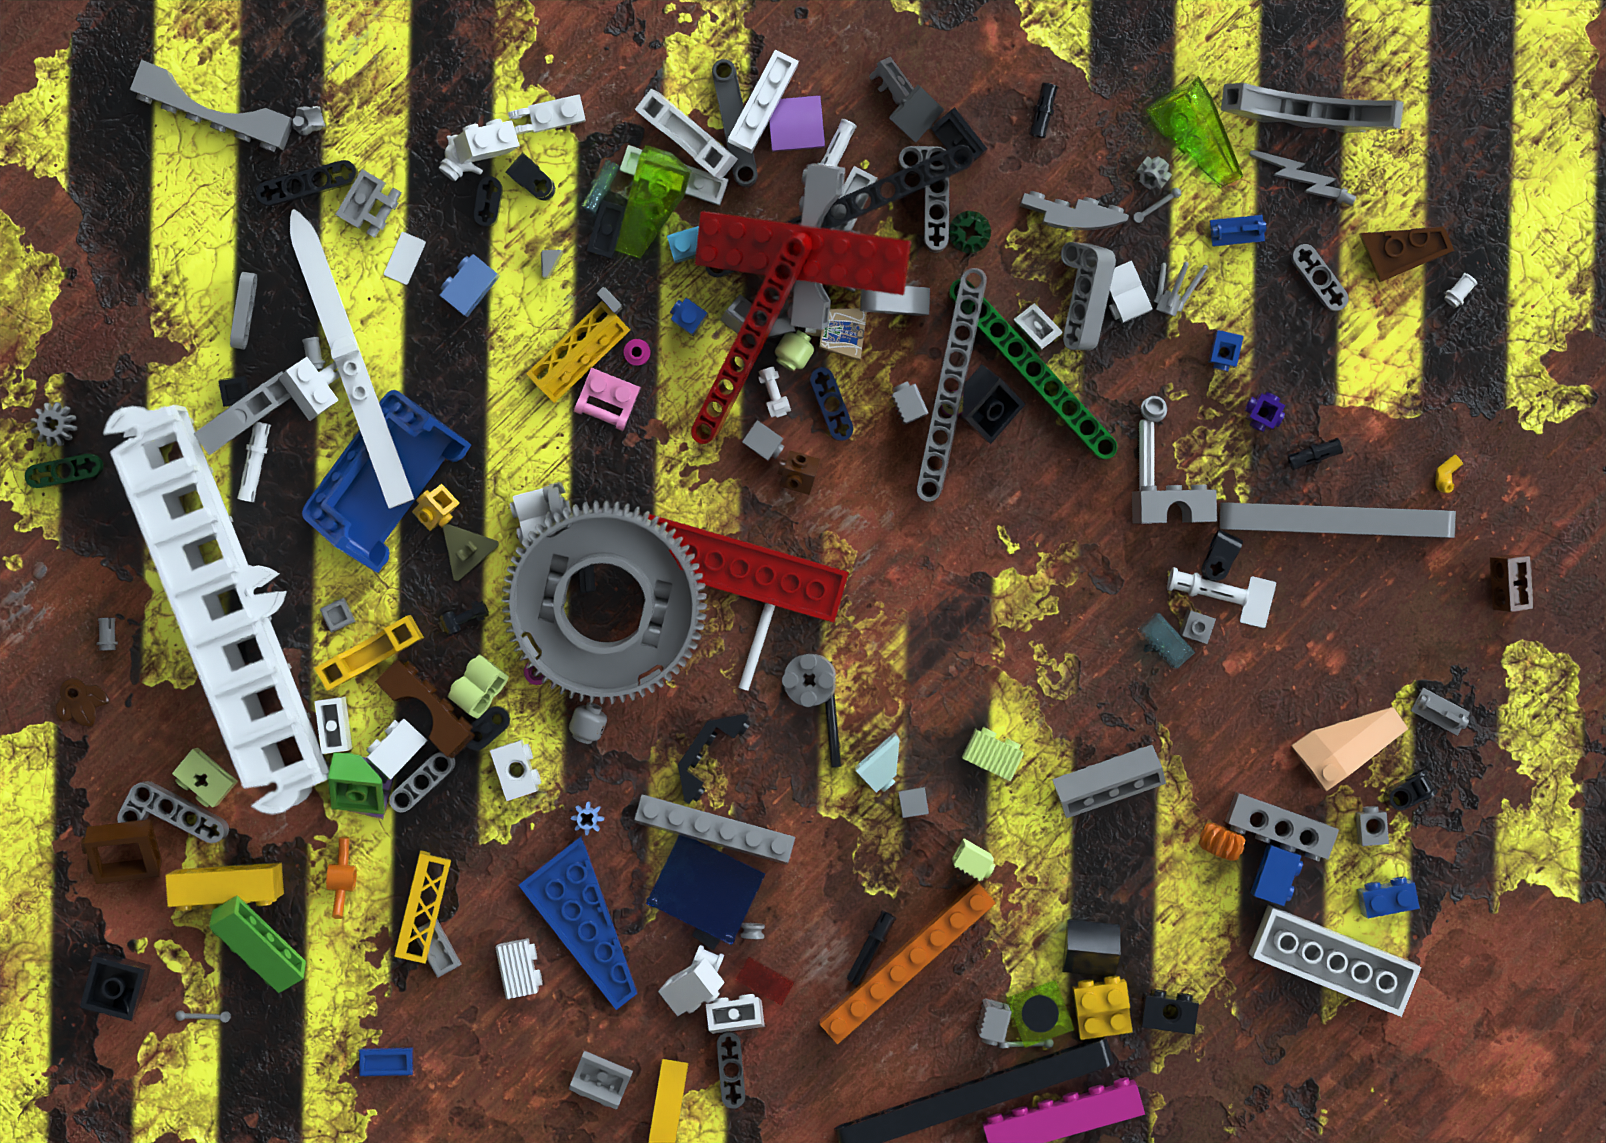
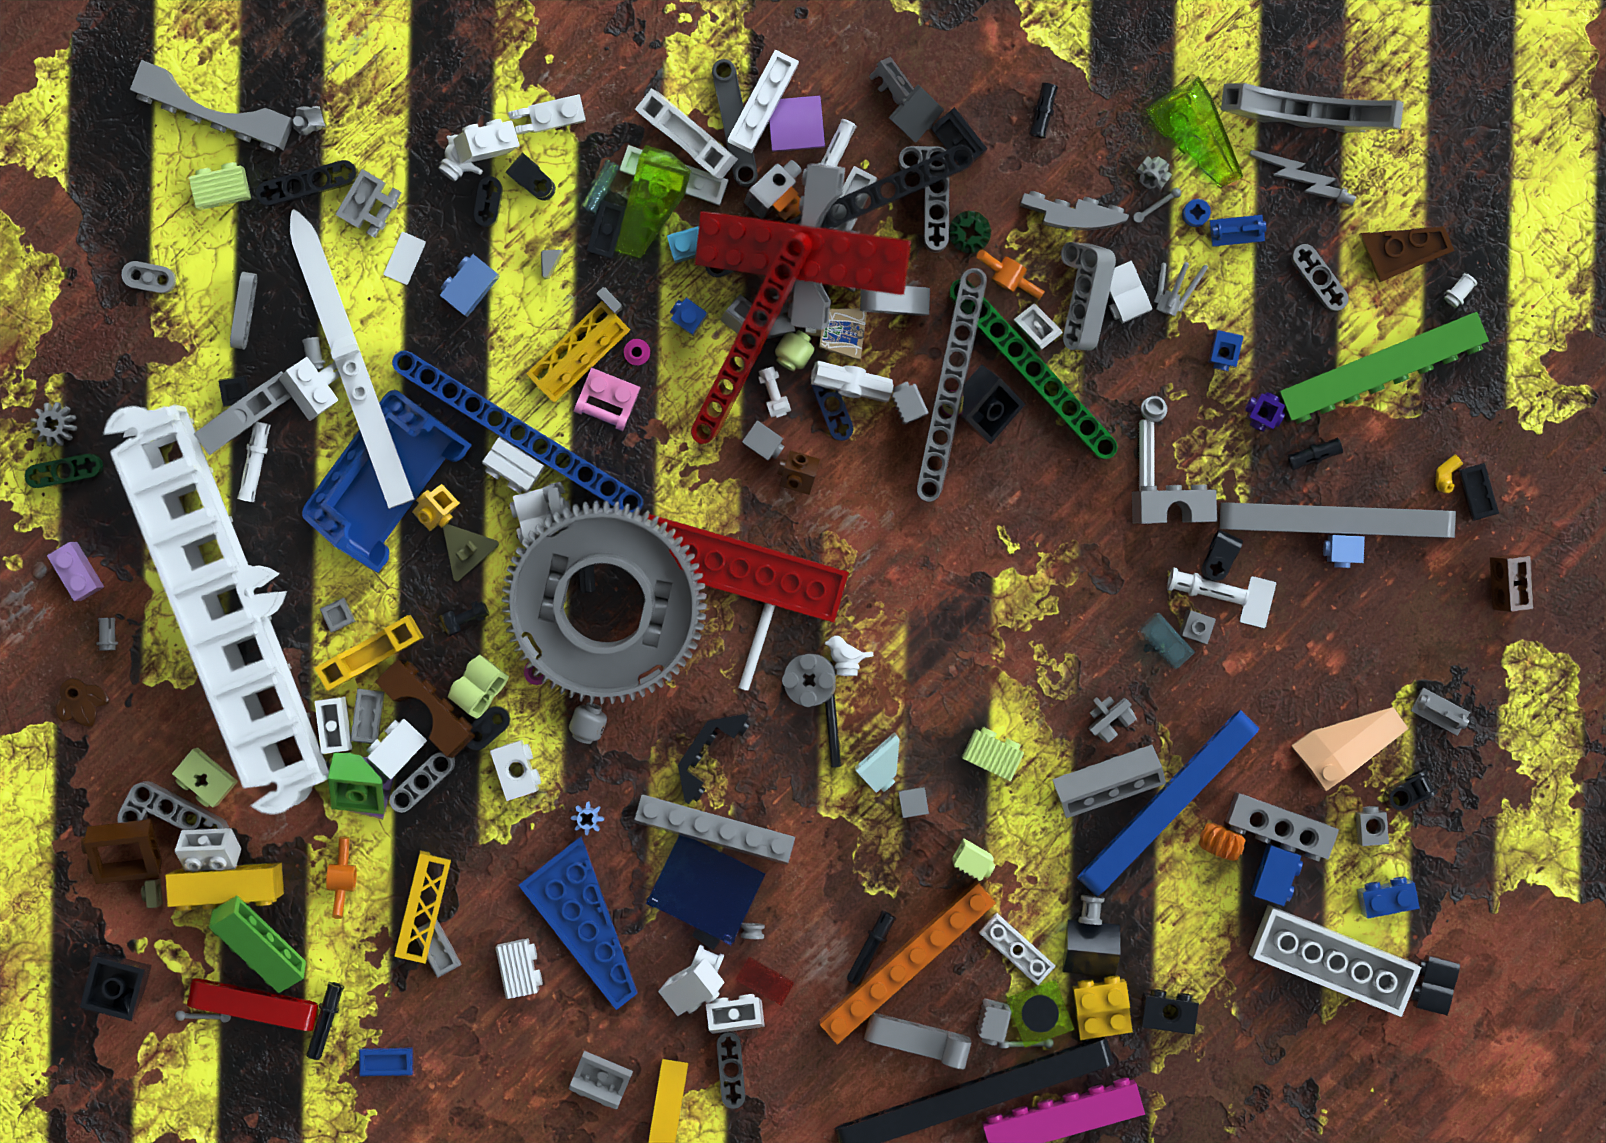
none -> lavender brick [47,542,104,601]
none -> light grey plate [122,261,176,294]
none -> olive plate [141,878,163,908]
none -> white brick [175,828,241,872]
none -> red beam [187,978,319,1031]
none -> yellowish green brick [189,162,251,210]
none -> black axle [307,982,344,1060]
none -> light grey plate [350,688,384,744]
none -> blue beam [392,351,643,512]
none -> white brick [482,437,545,494]
none -> light grey torso [744,160,802,220]
none -> orange slope [772,186,801,221]
none -> white piece [811,361,893,403]
none -> white animal [825,636,873,676]
none -> light grey beam [864,1013,972,1069]
none -> orange piece [976,250,1045,300]
none -> white tile [979,913,1055,985]
none -> blue beam [1077,710,1259,897]
none -> light grey bush [1078,895,1105,925]
none -> light grey hips [1088,696,1137,743]
none -> blue wheel [1182,199,1211,227]
none -> bright green brick [1276,312,1489,424]
none -> light blue brick [1323,535,1365,568]
none -> black brick [1410,955,1460,1016]
none -> black plate [1457,463,1499,521]

